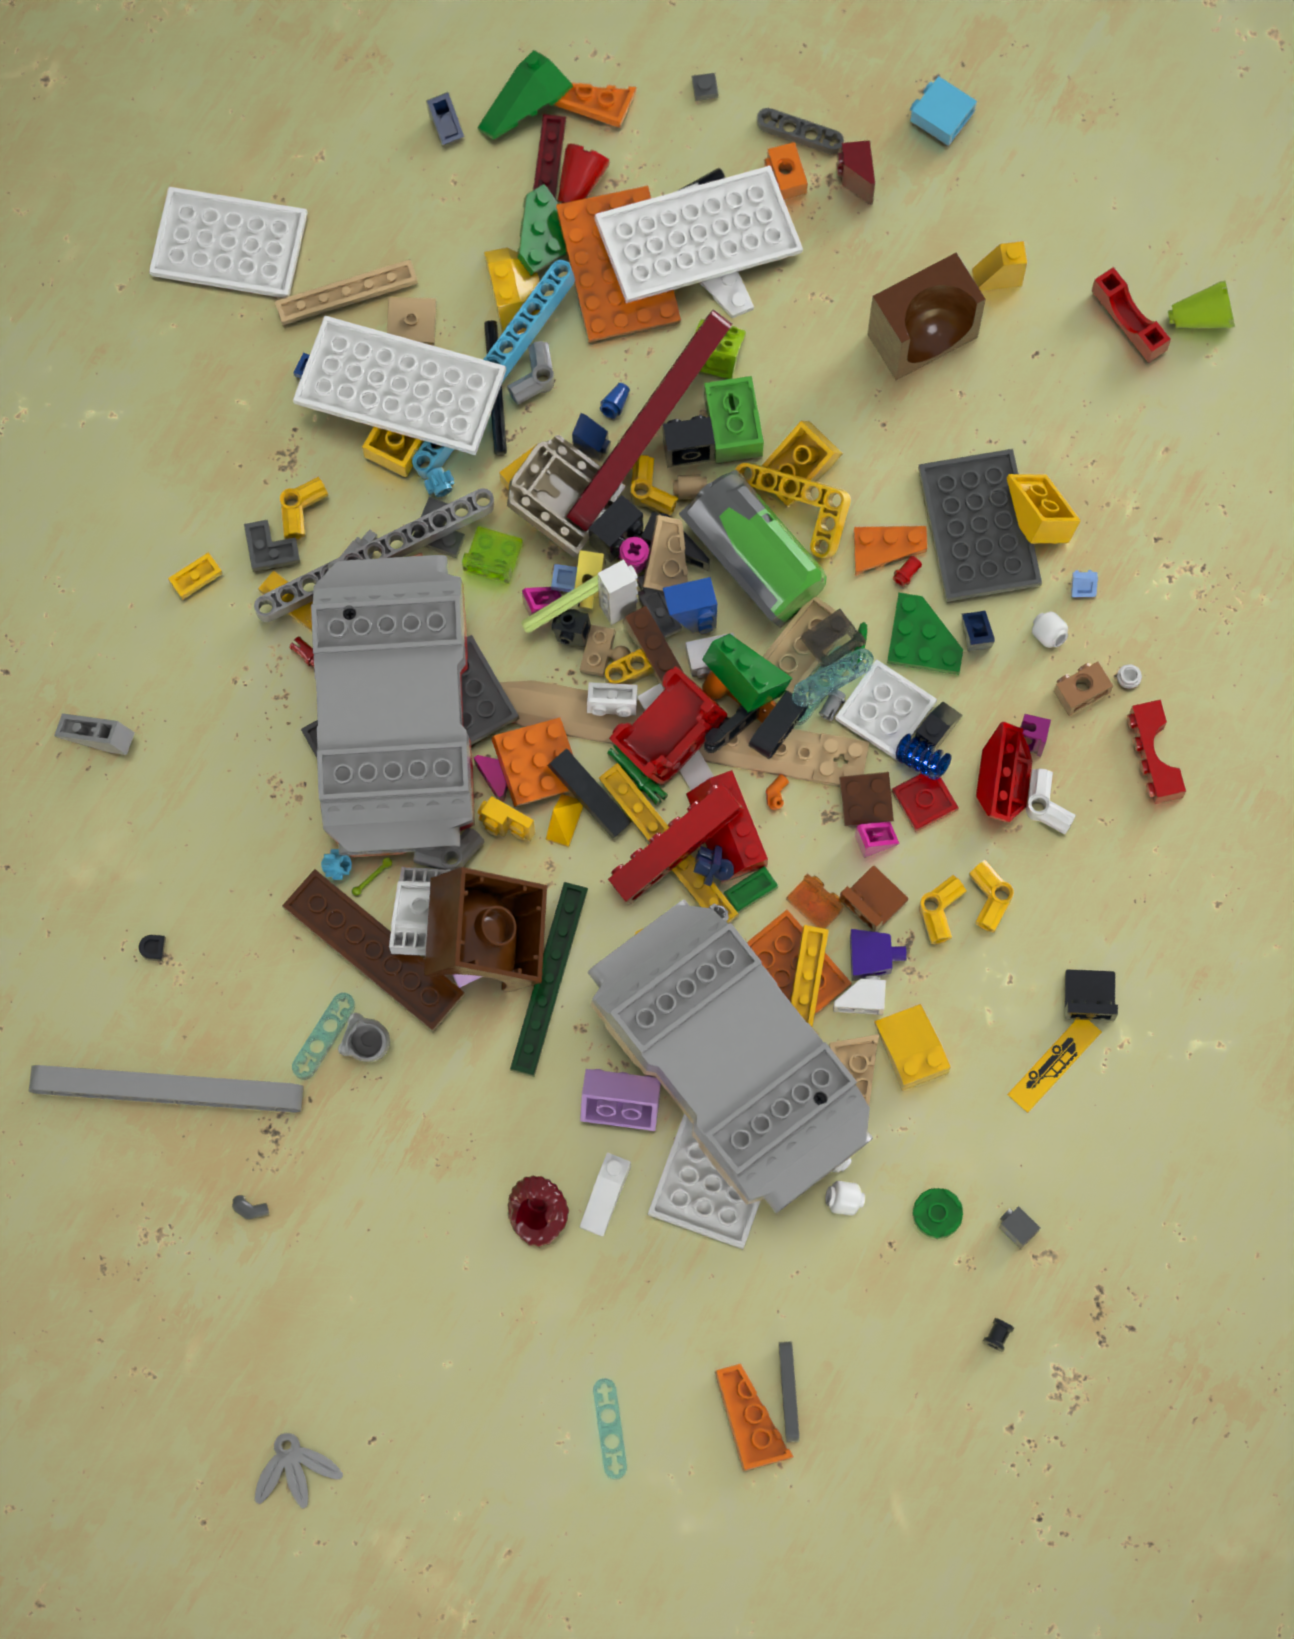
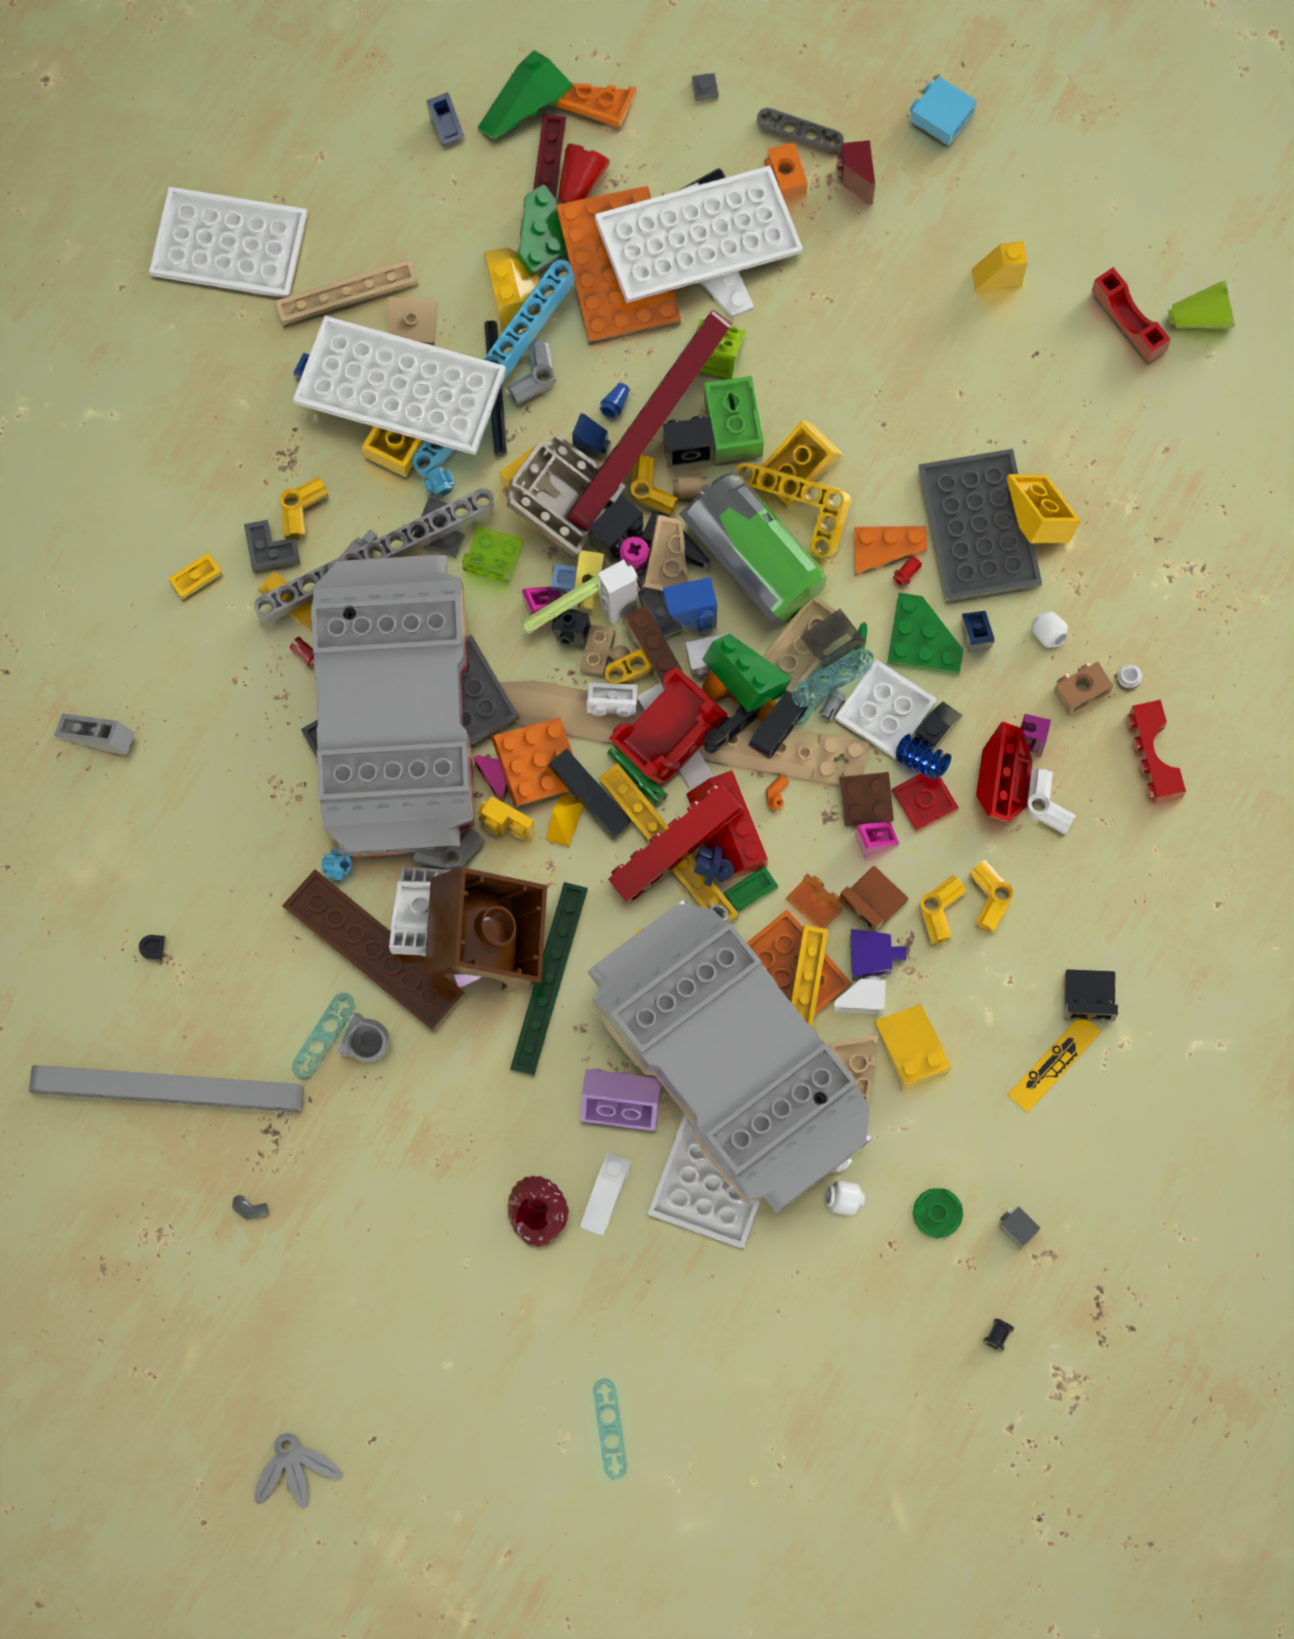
lime hinge [352,858,392,896] -> none
orange wing [715,1364,793,1472] -> none
dark grey beam [779,1341,799,1443] -> none
reddish brown piece [867,253,986,380] -> none
light blue tile [1071,570,1098,597] -> none

